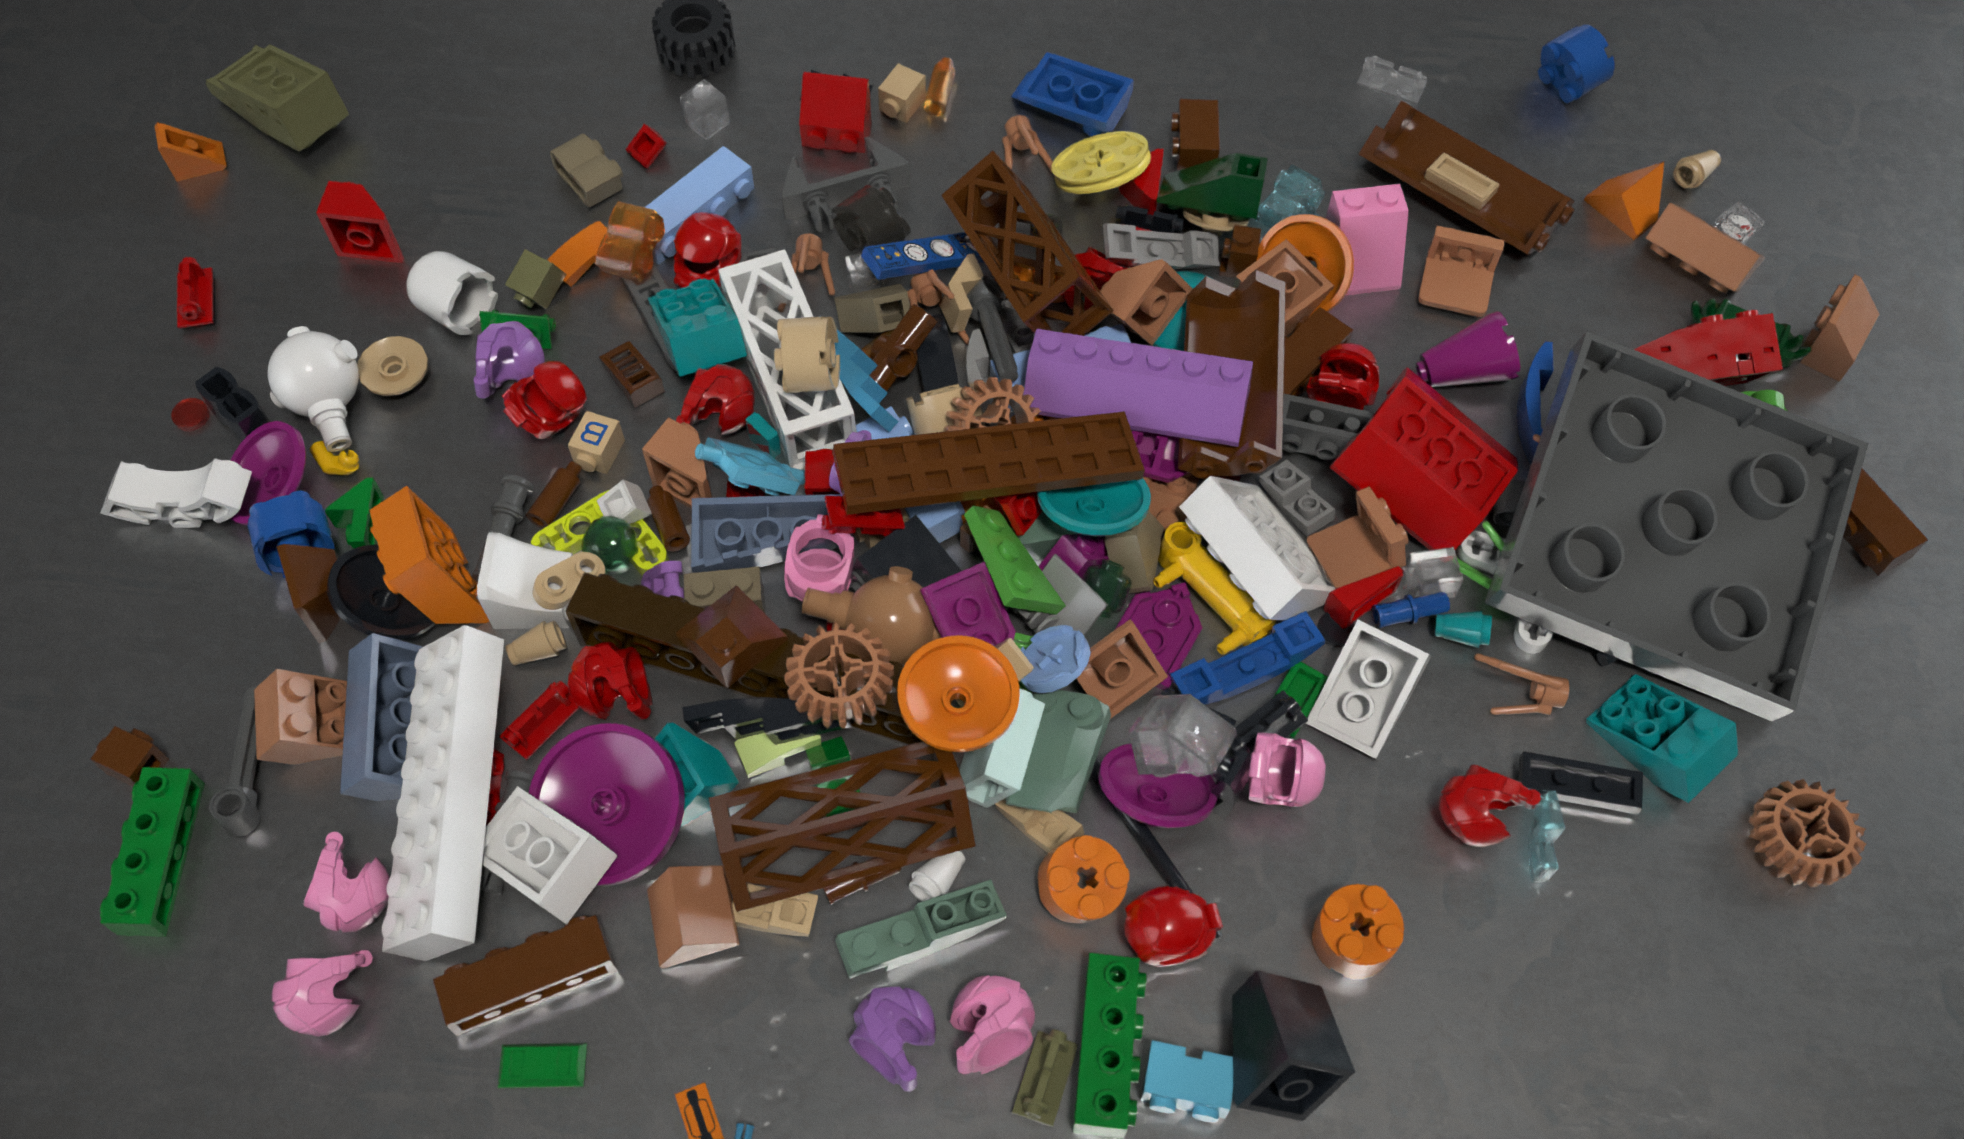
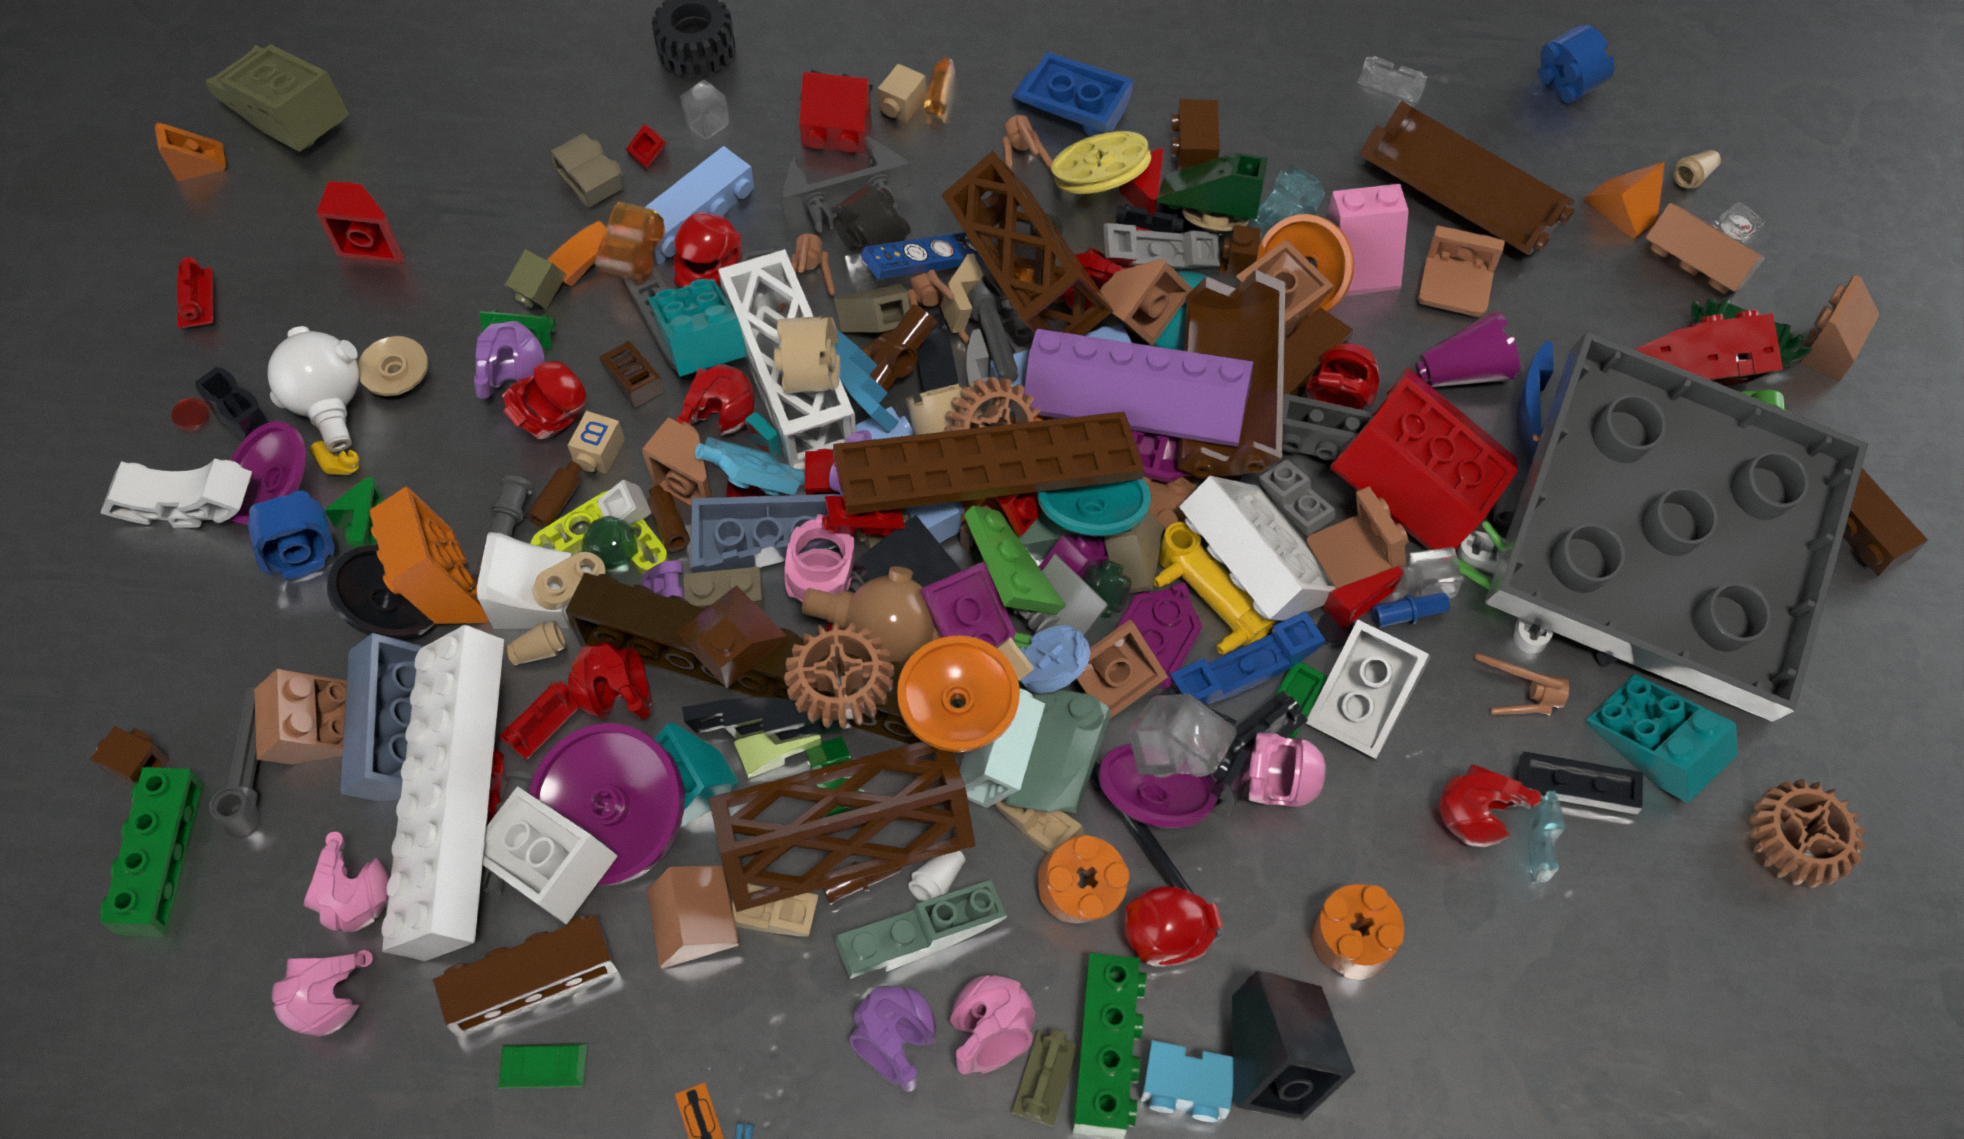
reddish brown slope [277,544,341,644] -> none
white cylinder [406,251,498,335] -> none
tan tile [1424,153,1500,210] -> none
teal cone [1435,611,1492,648] -> none

